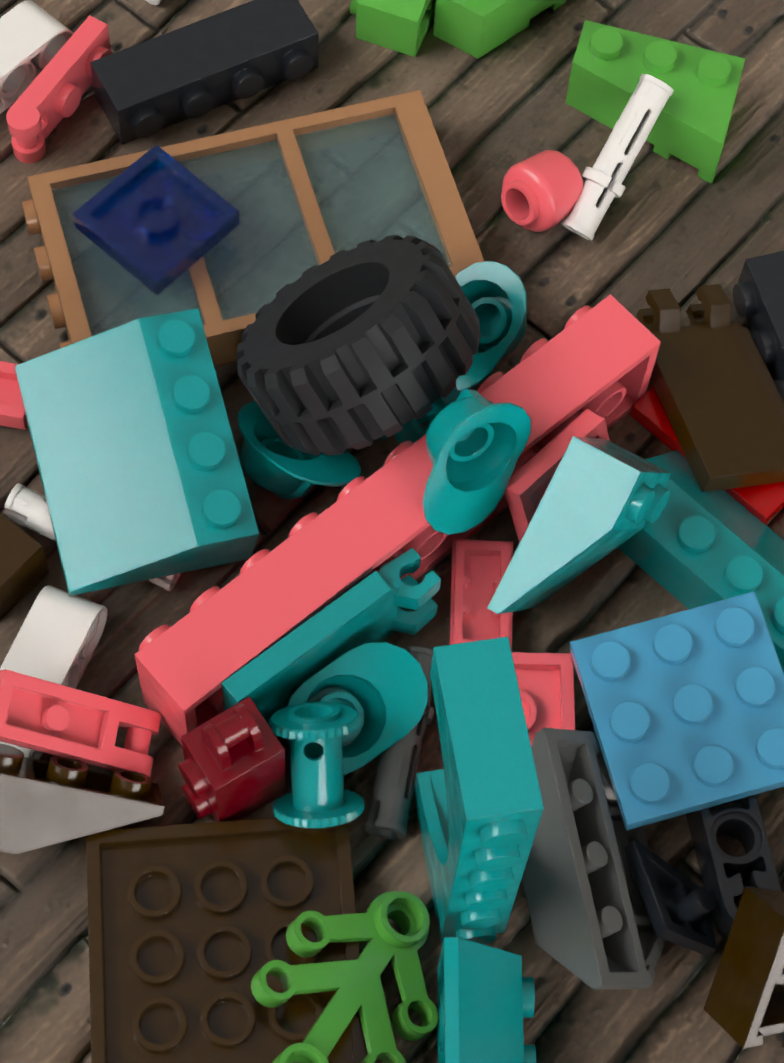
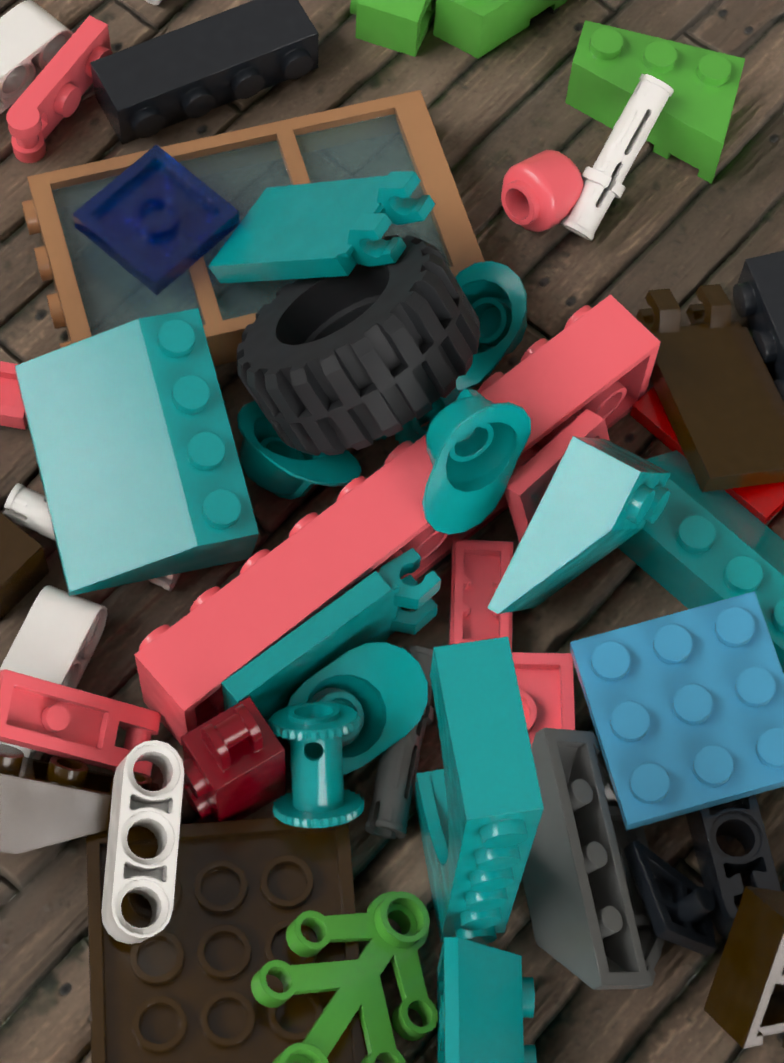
none -> white beam [101,740,184,944]
none -> teal tile [208,171,435,284]

